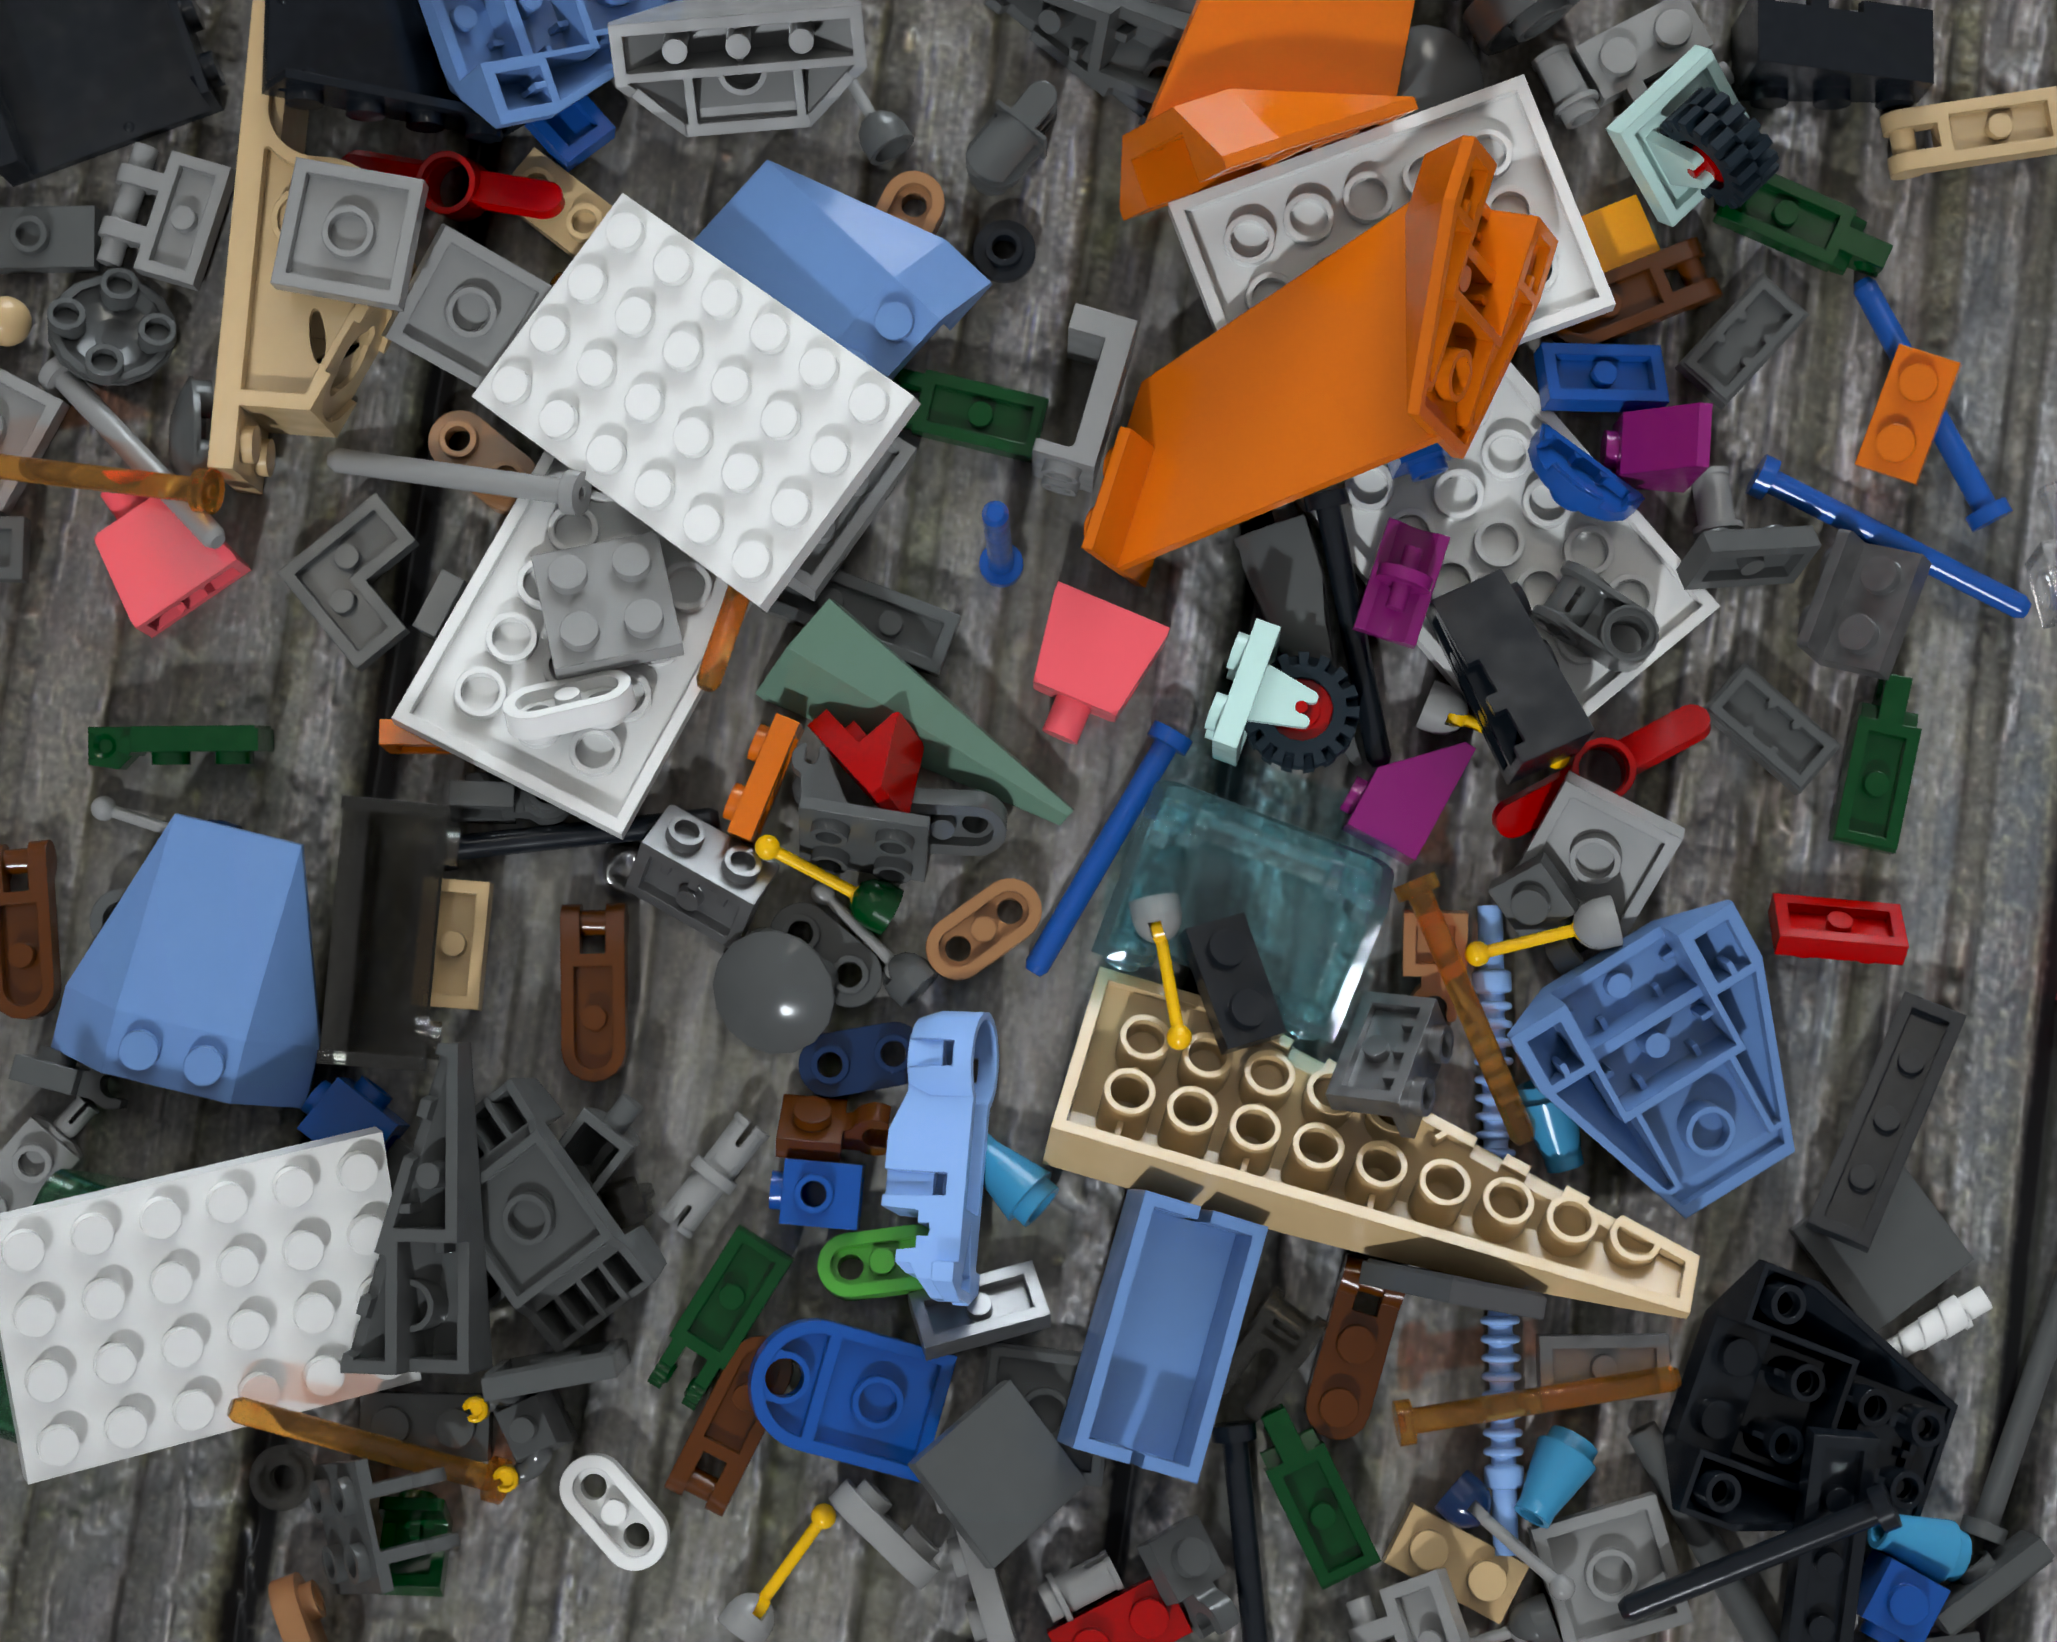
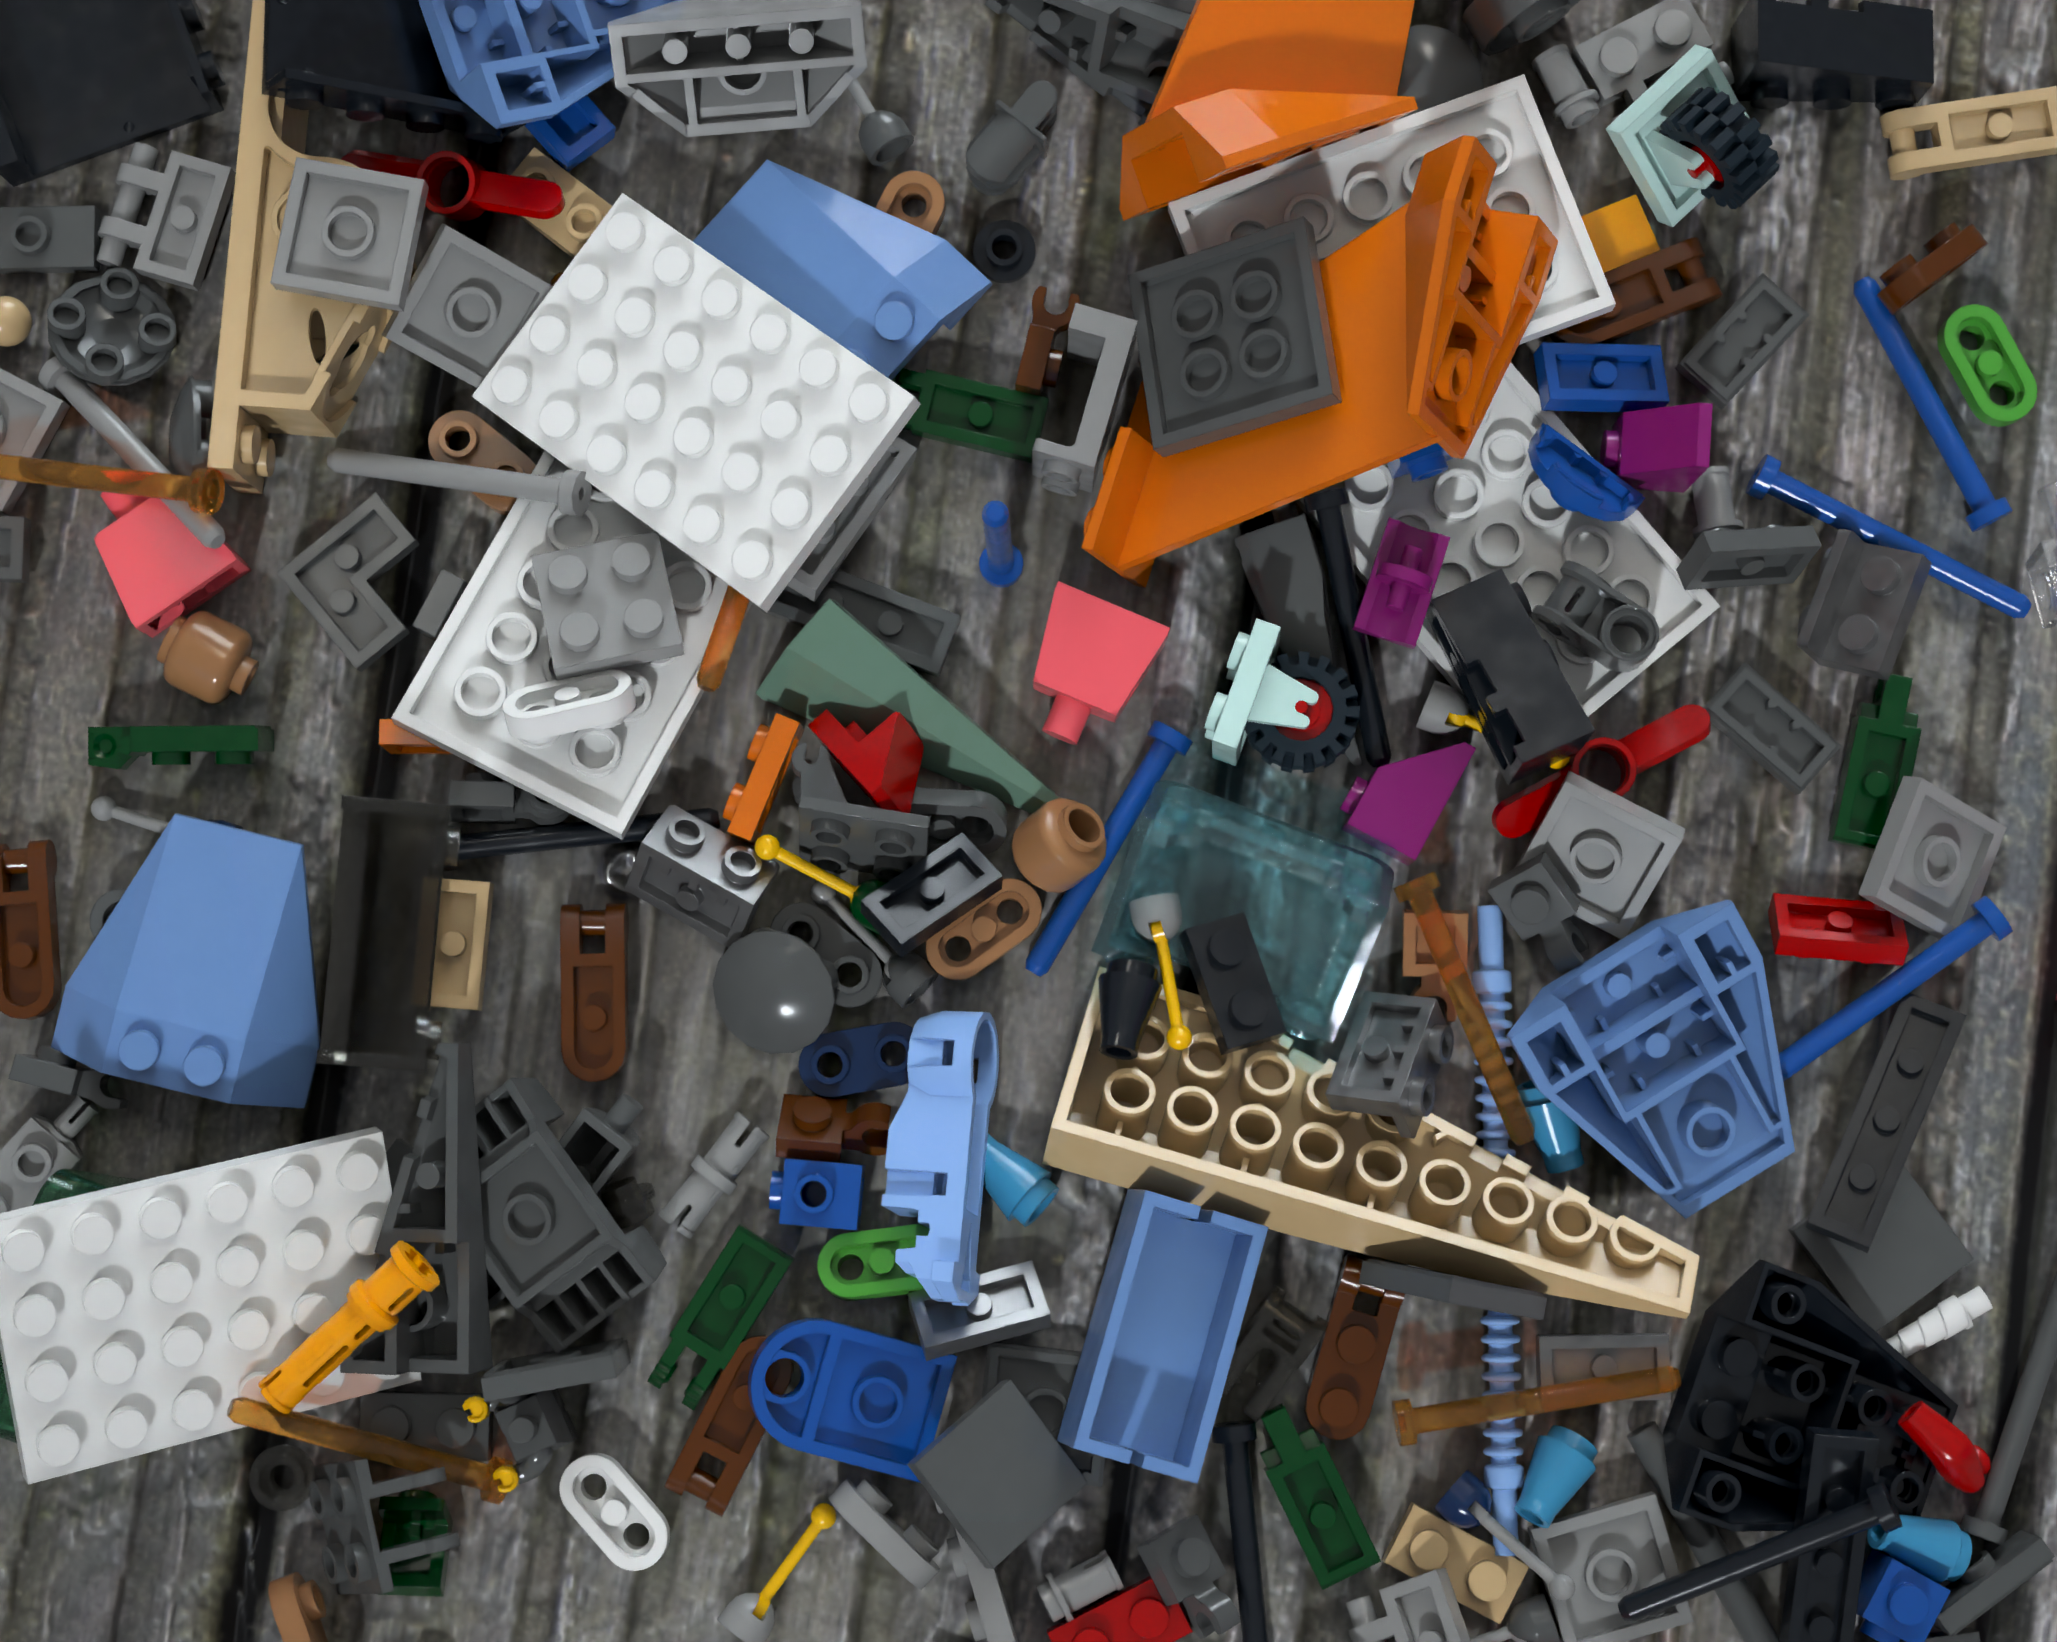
blue brick [297,1075,410,1152] -> none
hinge [1464,895,1623,967] -> none
dark green hinge [1712,174,1893,278] -> none
orange plate [1855,344,1962,486] -> none
none -> medium nougat head [157,610,259,705]
none -> light orange pin [258,1241,440,1414]
none -> black plate [861,832,1003,957]
none -> medium nougat head [1011,798,1107,893]
none -> reddish brown plate [1015,286,1080,396]
none -> black cone [1098,958,1162,1060]
none -> dark grey plate [1128,216,1342,457]
none -> blue bar [1779,896,2013,1082]
none -> light grey plate [1858,776,2007,940]
none -> reddish brown plate [1876,222,1988,315]
none -> red arm [1898,1401,1991,1493]
none -> bright green plate [1937,304,2037,427]

